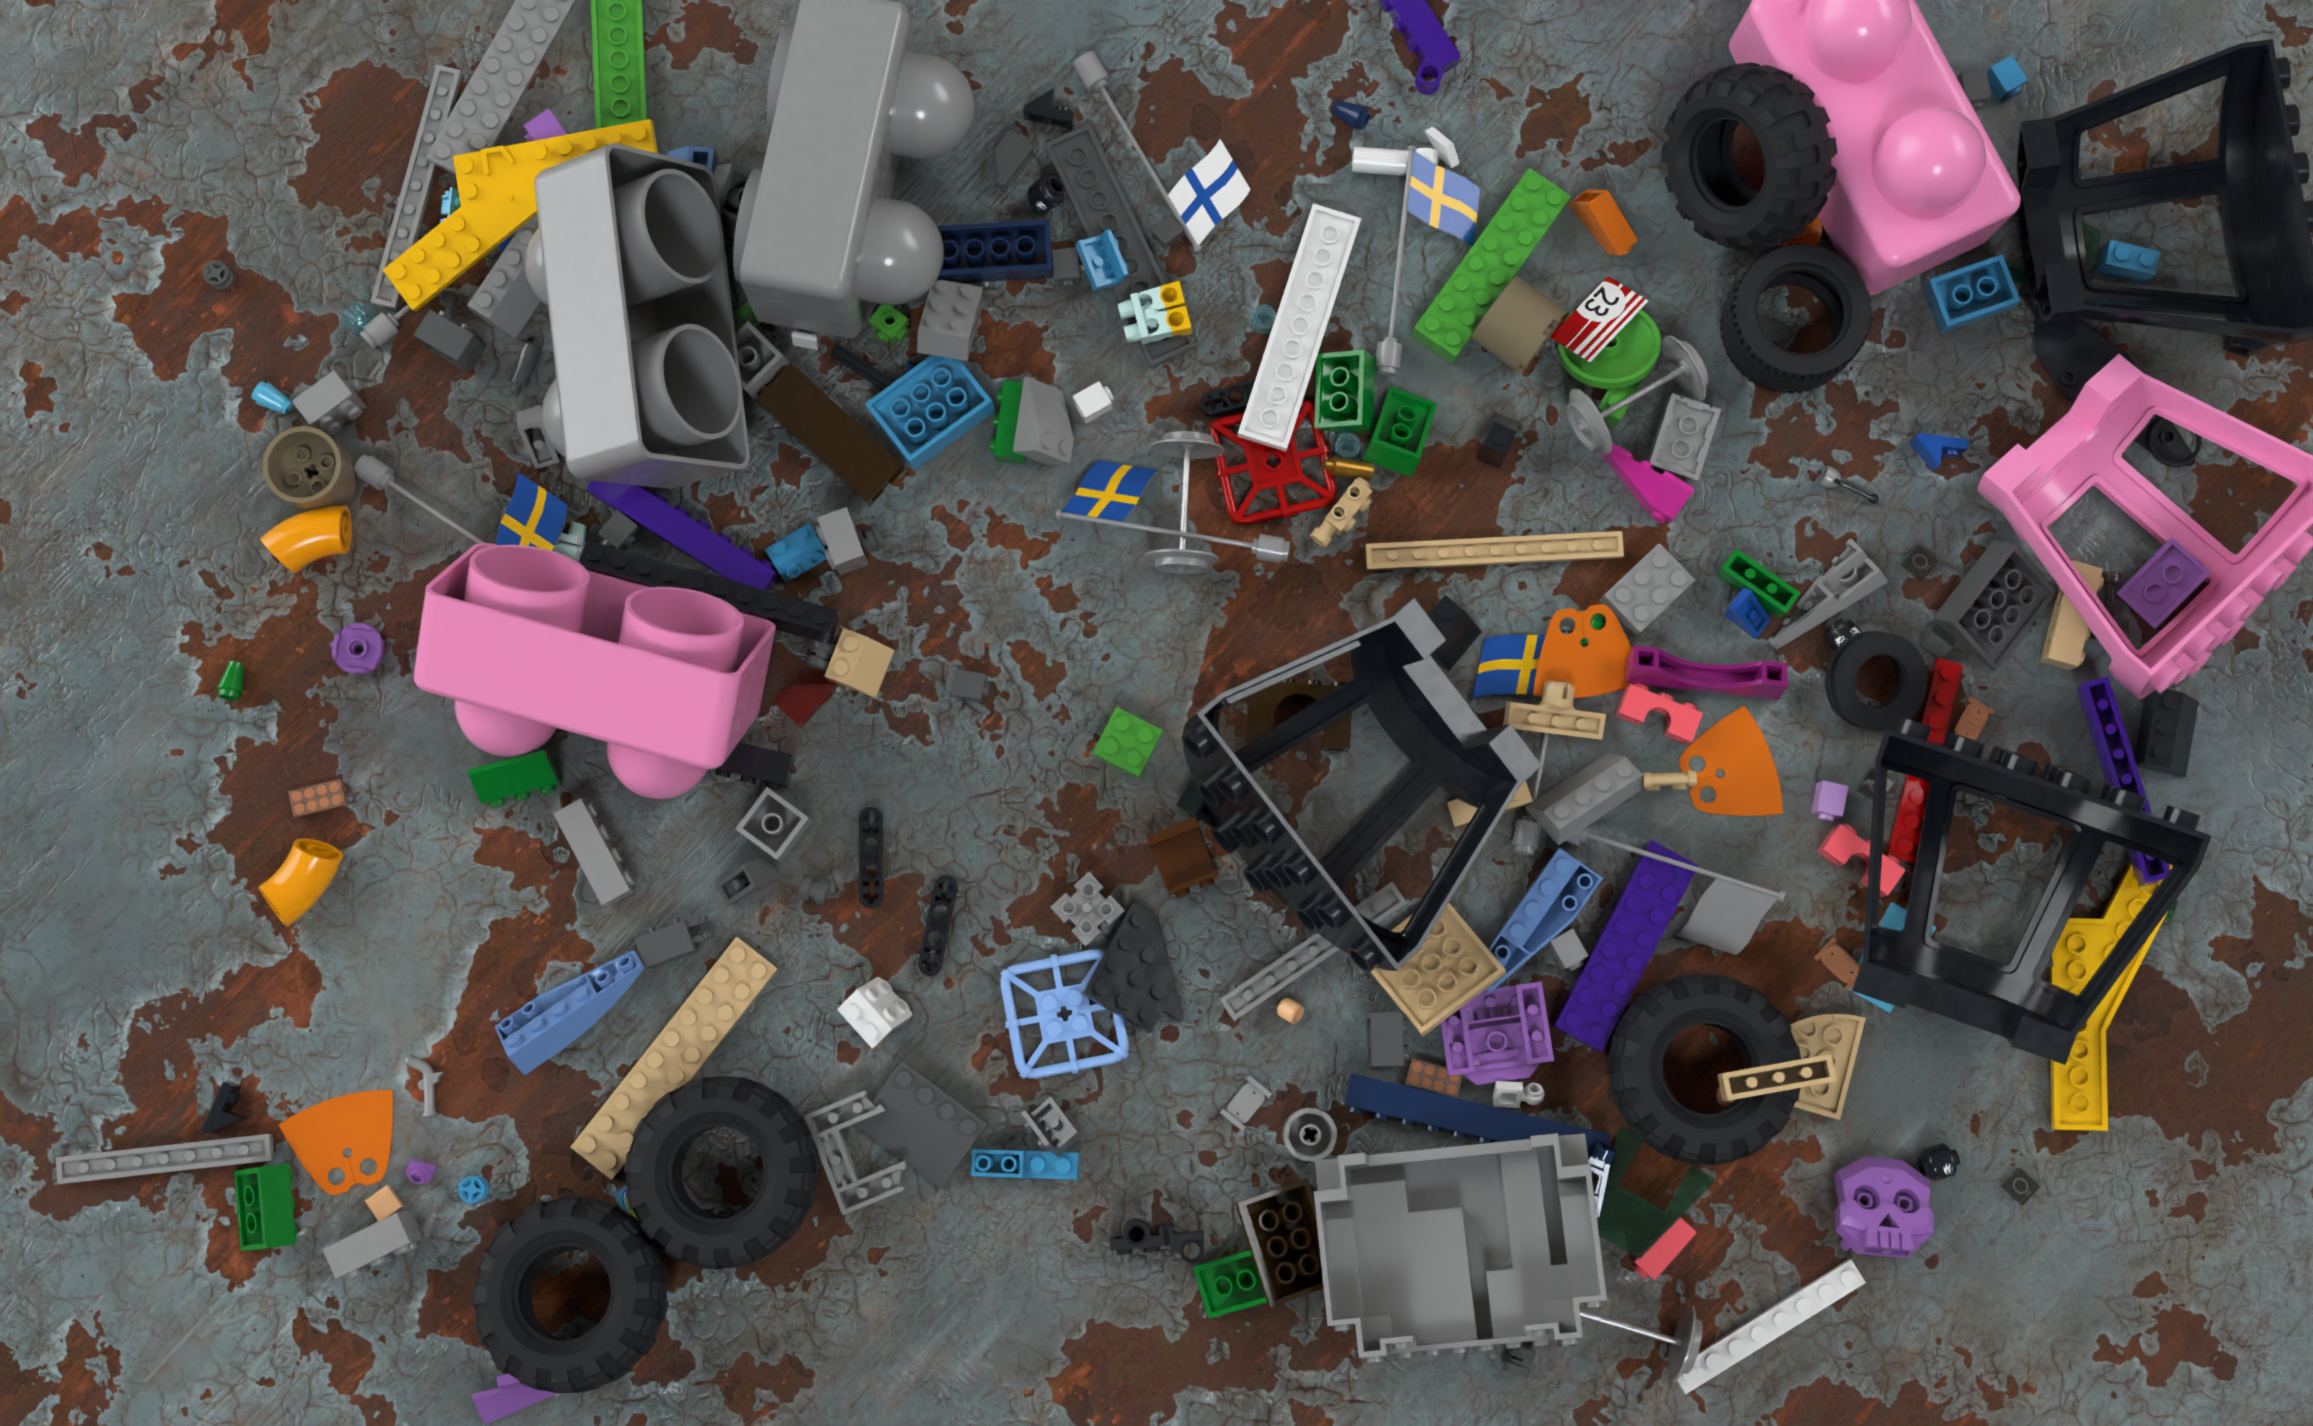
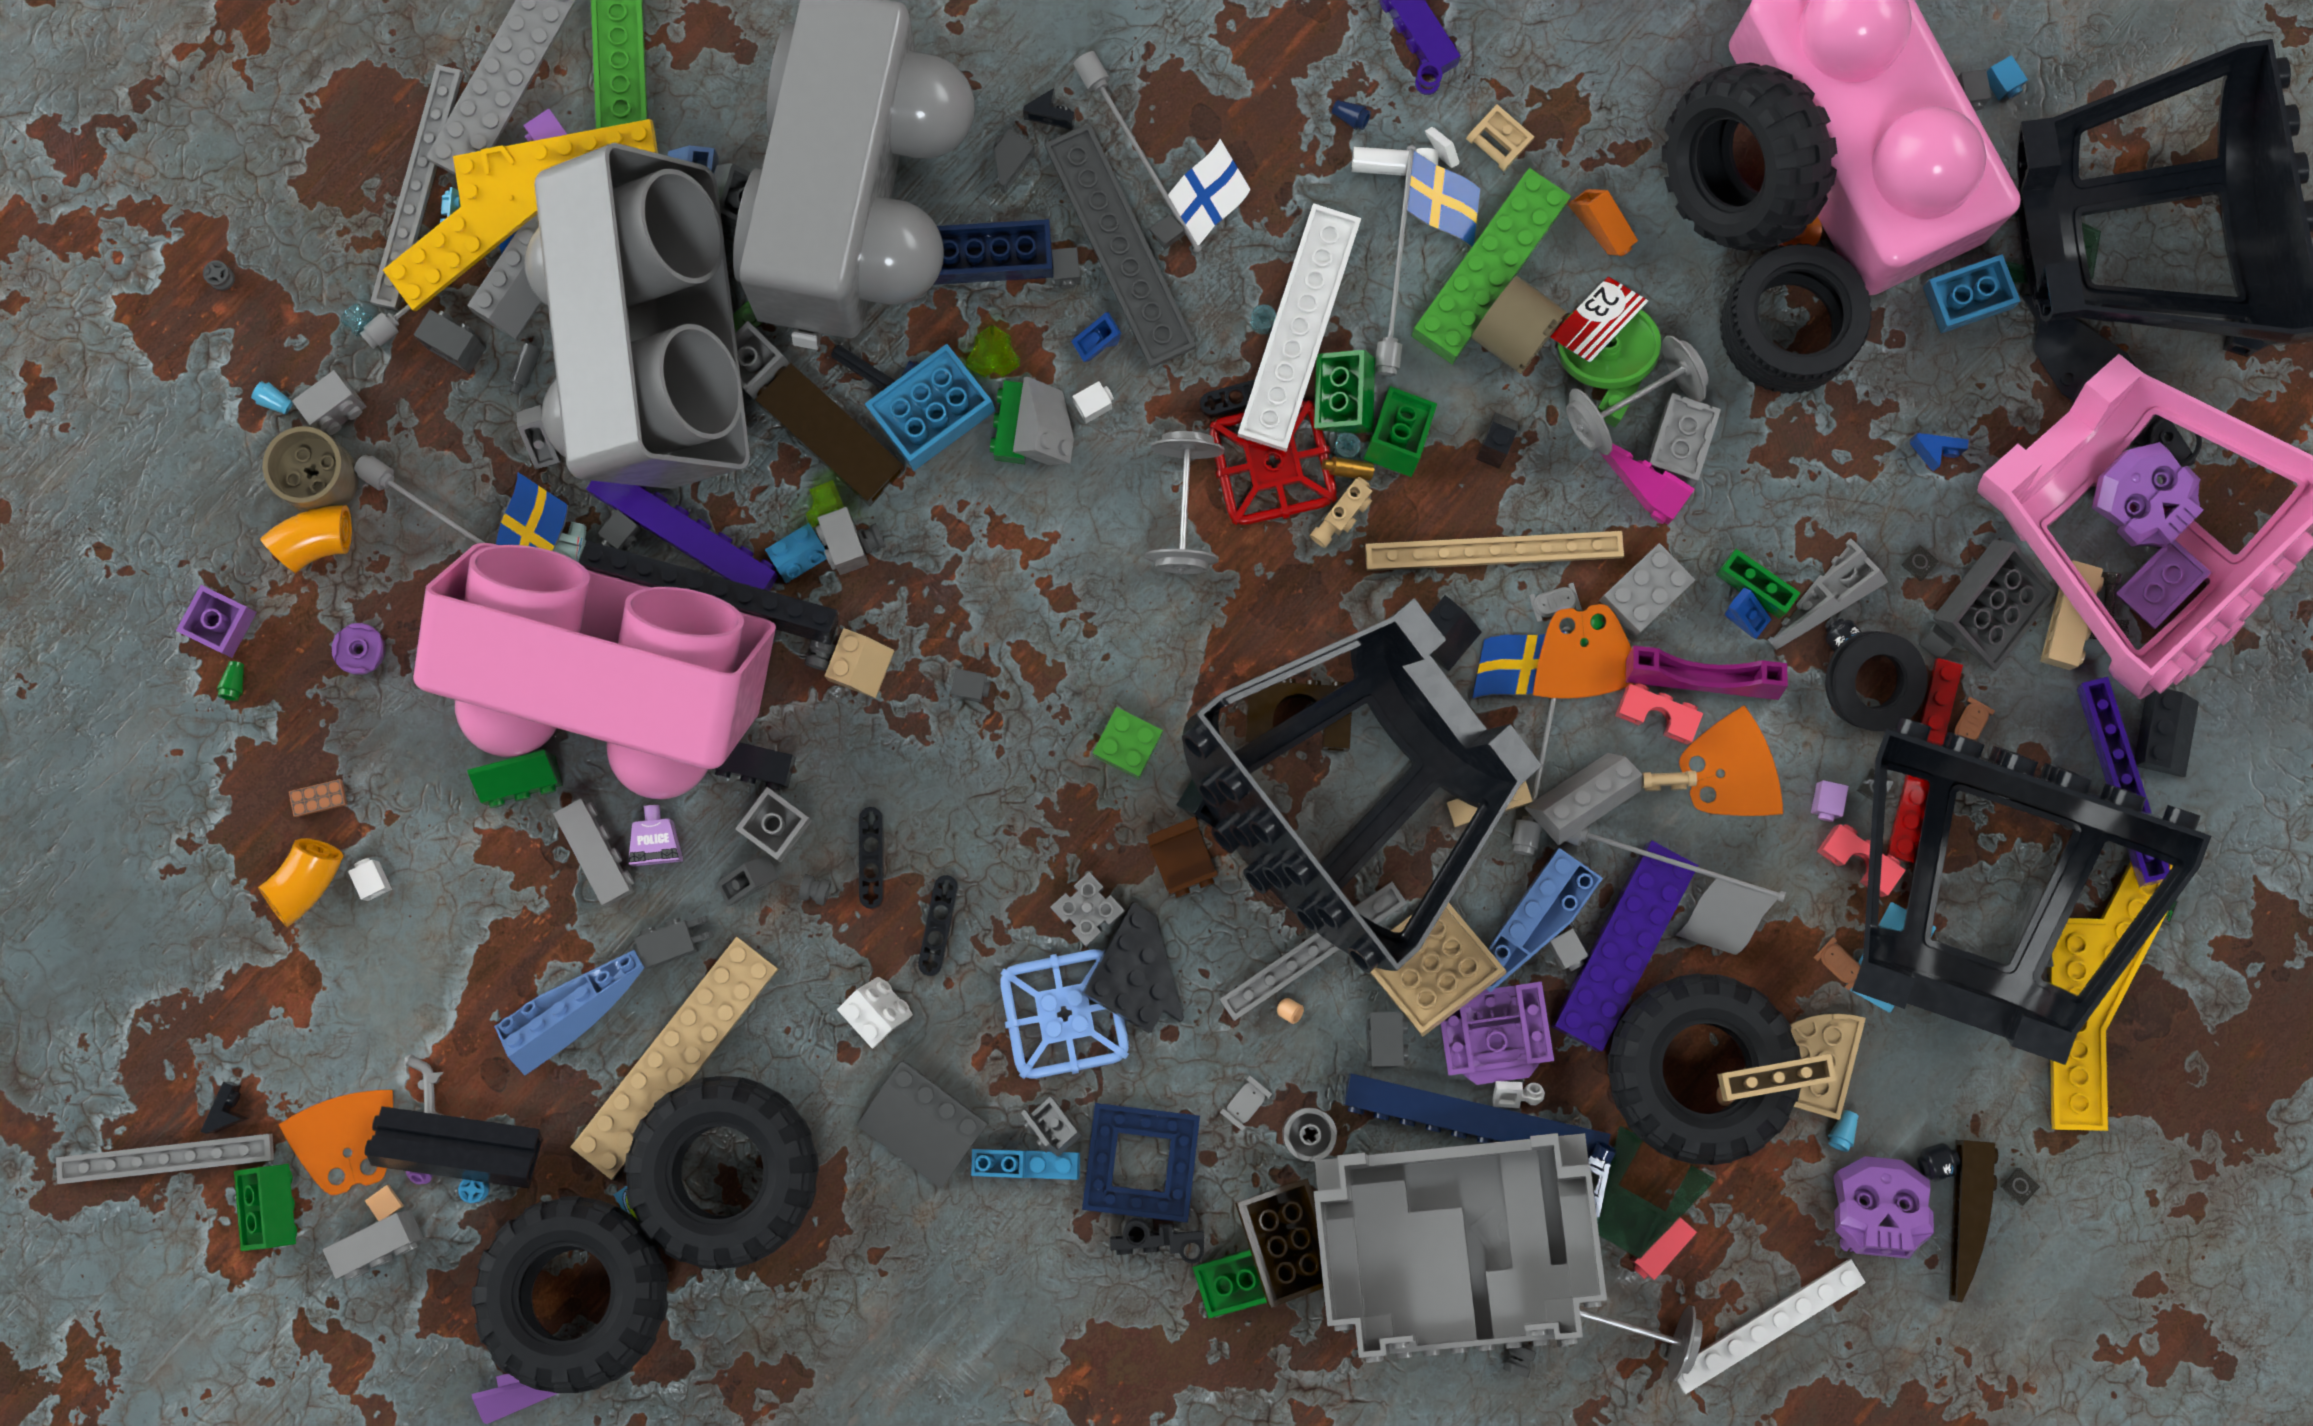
clear red slope [775,684,836,728] -> none
light grey wedge [804,1090,907,1215] -> none
bright green brick [868,304,910,345] -> none
light grey brick [917,279,983,361] -> none
black head [1027,175,1065,213] -> none
flag [1055,461,1290,563] -> none
dark azure bracket [1075,229,1128,291] -> none
light aqua hips [1118,281,1192,345] -> none
nougat tile [1405,1058,1462,1098] -> none
tan plate [1503,680,1606,740] -> none
hinge [1818,465,1879,504] -> none
dark azure brick [2095,240,2160,284] -> none
none -> medium lavender brick [176,585,257,658]
none -> white brick [348,858,392,901]
none -> black brick [365,1106,542,1189]
none -> lavender torso [629,805,683,866]
none -> clear neon green brick [805,480,845,528]
none -> clear neon green brick [966,325,1020,377]
none -> blue slope [1071,312,1121,362]
none -> dark blue plate [1082,1103,1200,1223]
none -> tan plate [1466,104,1534,172]
none -> light grey piece [1529,583,1582,622]
none -> medium azure cone [1828,1110,1859,1152]
none -> dark brown slope [1949,1140,1998,1303]
none -> medium lavender brick [2092,442,2203,547]

